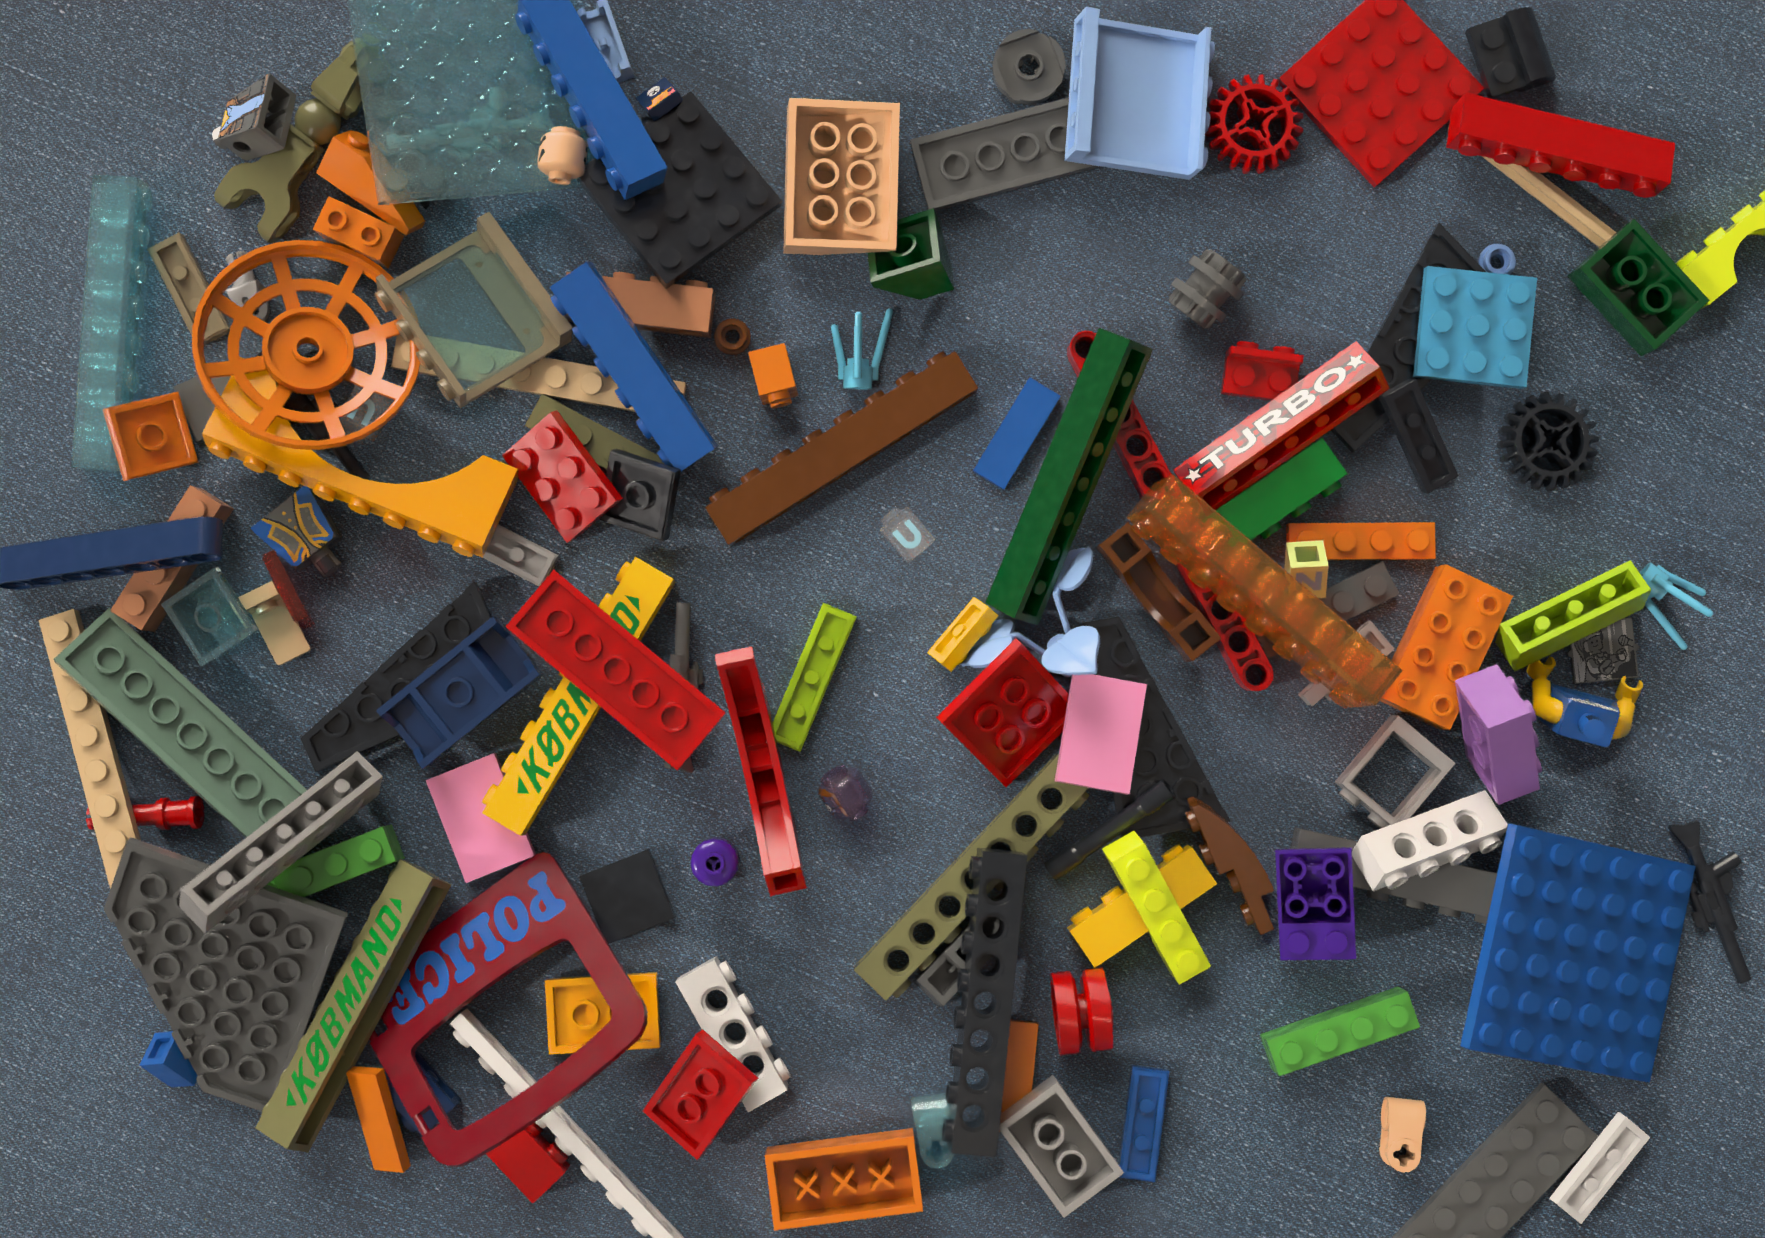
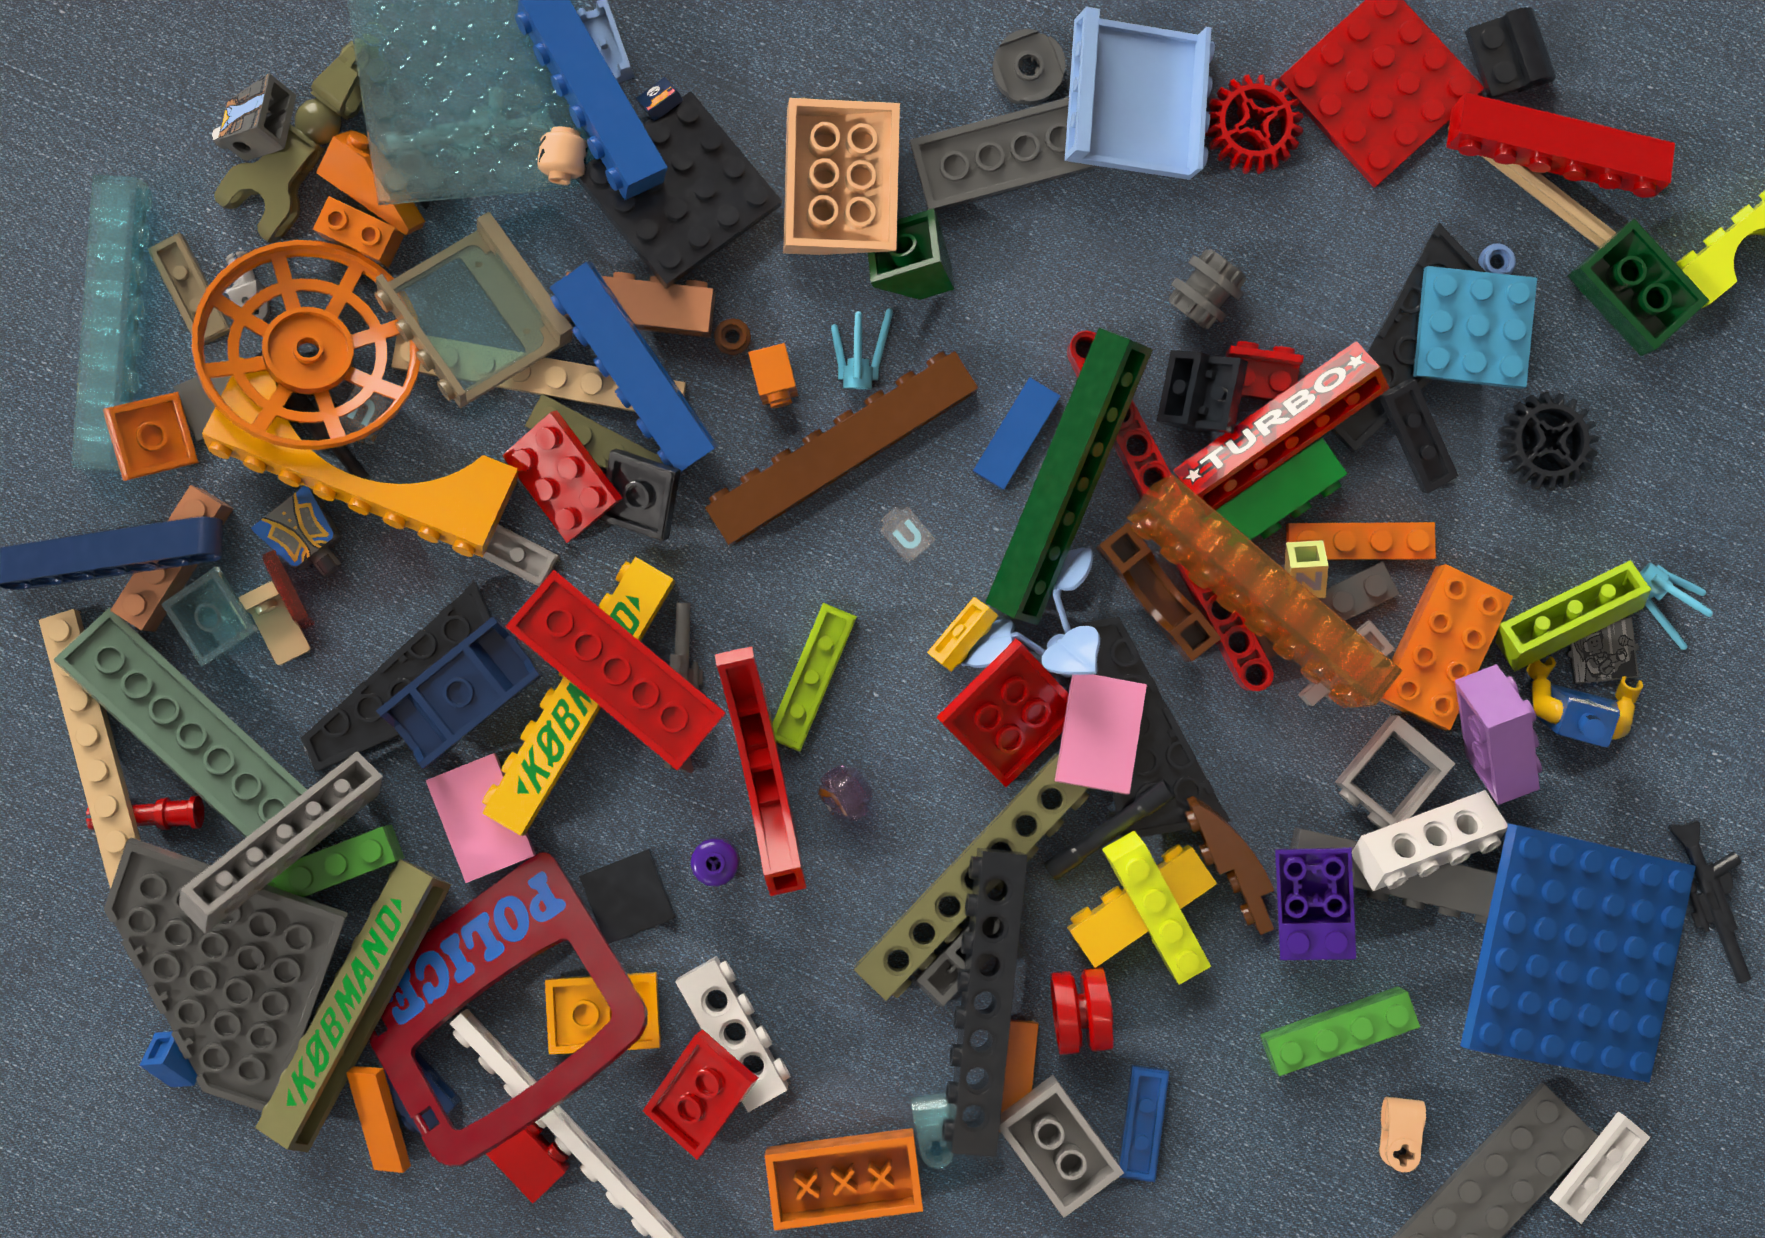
none -> black brick [1156,350,1248,434]

